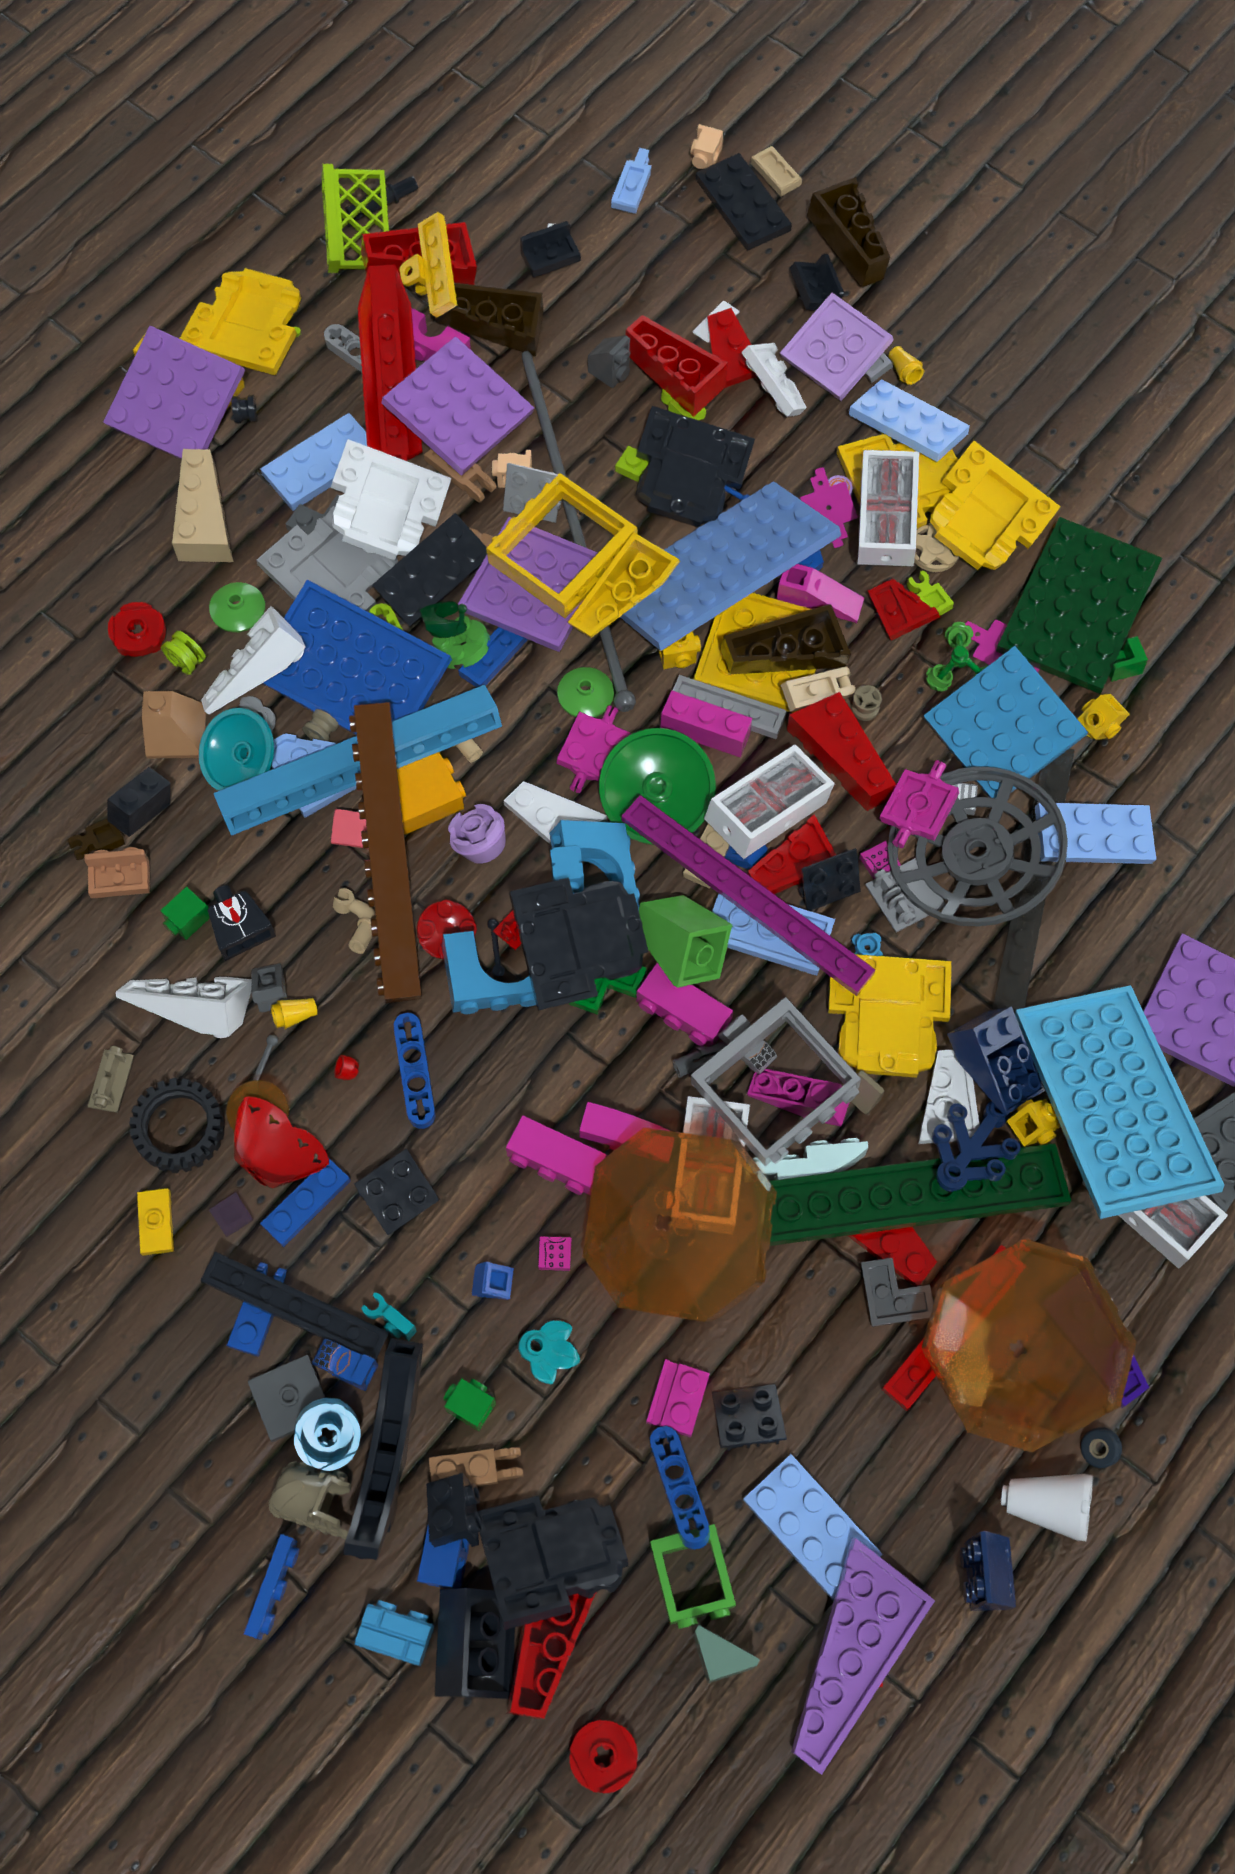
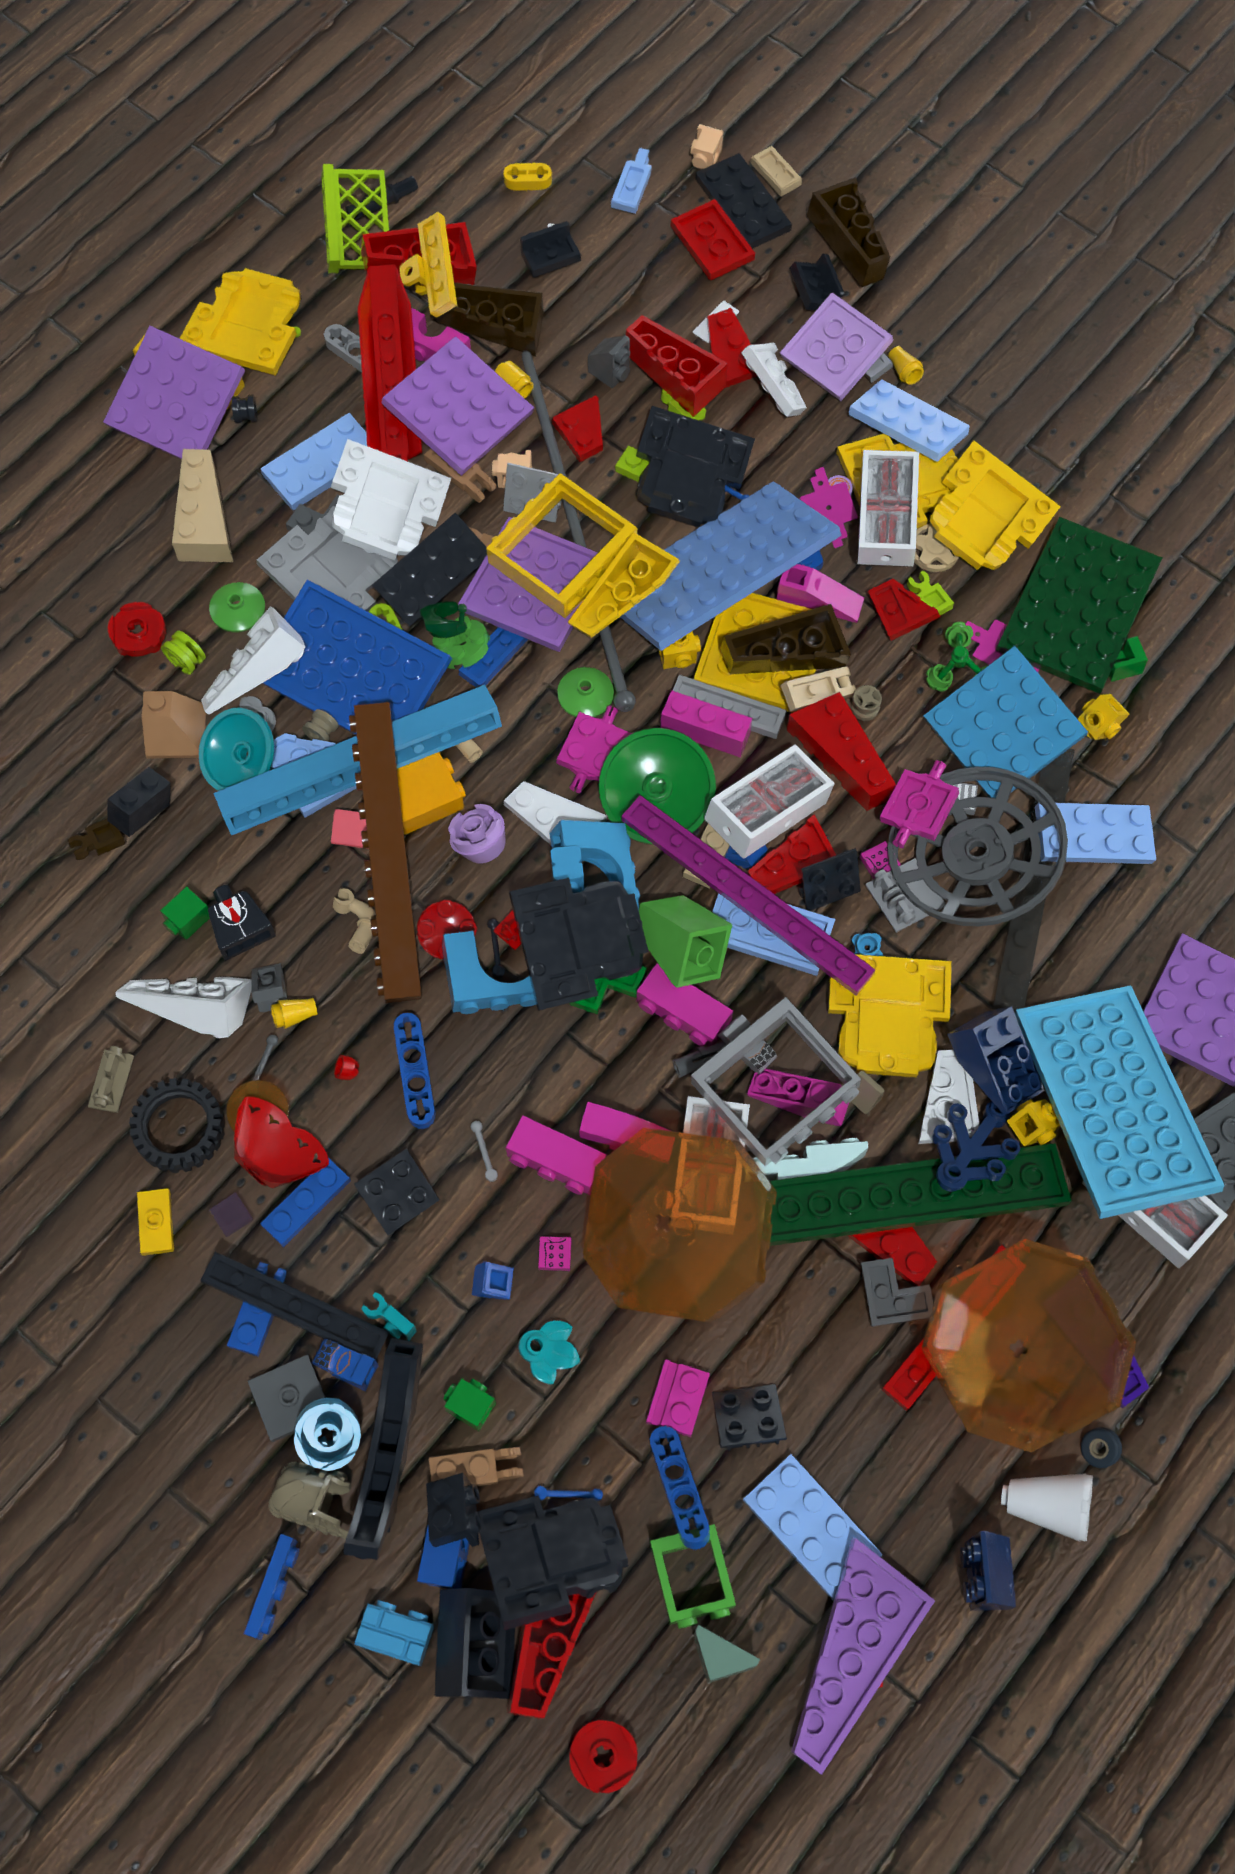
nougat bracket [84,847,150,898] -> none
none -> light grey hinge [470,1121,498,1182]
none -> yellow brick [495,361,533,399]
none -> yellow beam [503,163,552,191]
none -> blue hinge [534,1486,603,1501]
none -> red wing [552,395,603,462]
none -> red plate [671,199,755,281]

